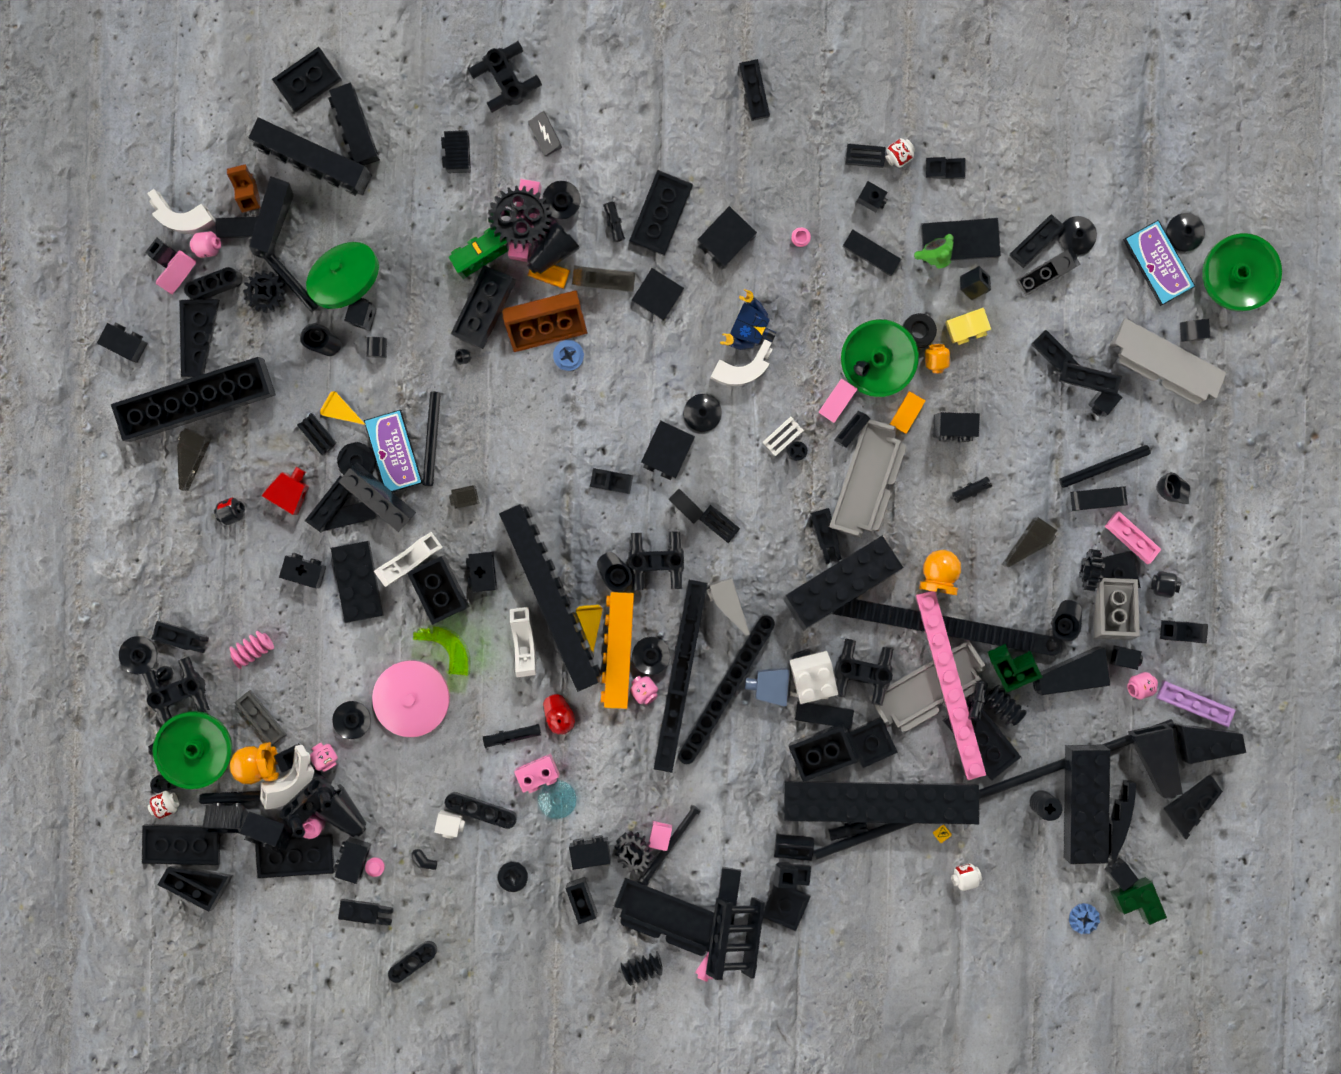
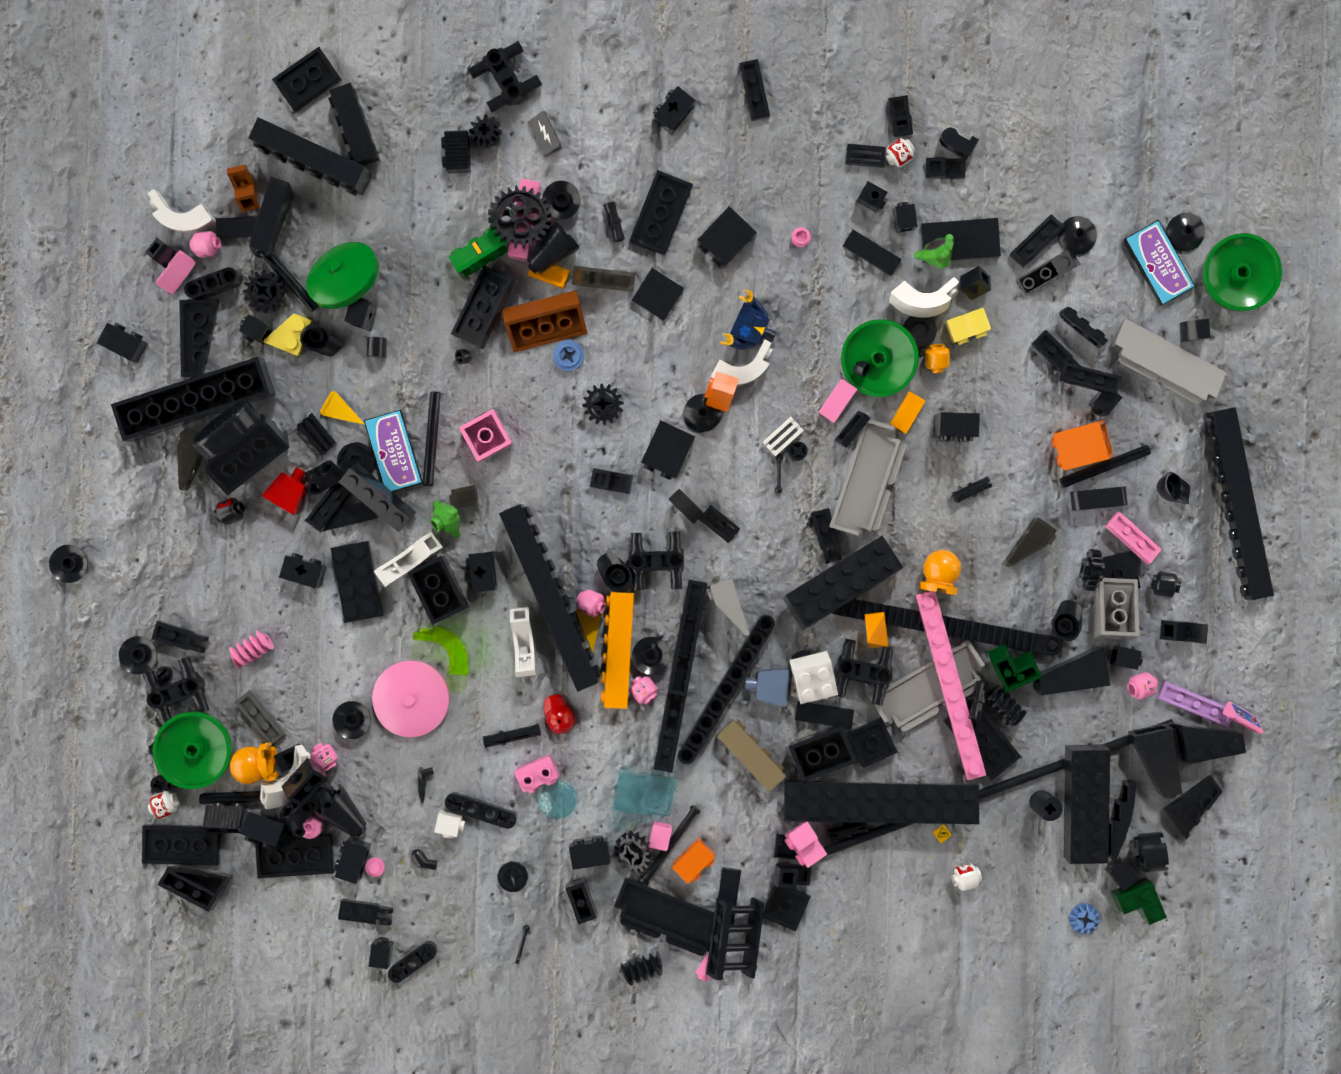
none -> black dish [49,545,88,583]
none -> black brick [192,400,289,496]
none -> black brick [239,314,273,345]
none -> light yellow wing [263,313,314,357]
none -> black brick [281,758,328,807]
none -> black piece [305,460,344,495]
none -> black brick [368,937,394,969]
none -> black bar [418,767,434,803]
none -> bright green rock [430,500,461,538]
none -> bright pink brick [459,409,513,462]
none -> black gear [469,114,502,149]
none -> black hinge [515,925,530,964]
none -> bright pink head [576,589,606,617]
none -> black gear [582,383,624,426]
none -> clear light blue slope [613,768,676,816]
none -> black brick [653,86,696,135]
none -> orange brick [672,837,715,884]
none -> orange brick [704,372,739,412]
none -> dark tan brick [716,718,786,792]
none -> black hinge [775,453,783,494]
none -> bright pink brick [784,822,827,868]
none -> light orange slope [865,612,889,649]
none -> black slope [887,95,913,137]
none -> white arch [889,277,959,317]
none -> black brick [893,202,918,233]
none -> black leg [939,127,979,160]
none -> orange slope [1051,420,1114,471]
none -> black hinge [1059,307,1108,348]
none -> black brick [1133,831,1169,873]
none -> black brick [1206,407,1274,601]
none -> bright pink slope [1222,701,1263,734]

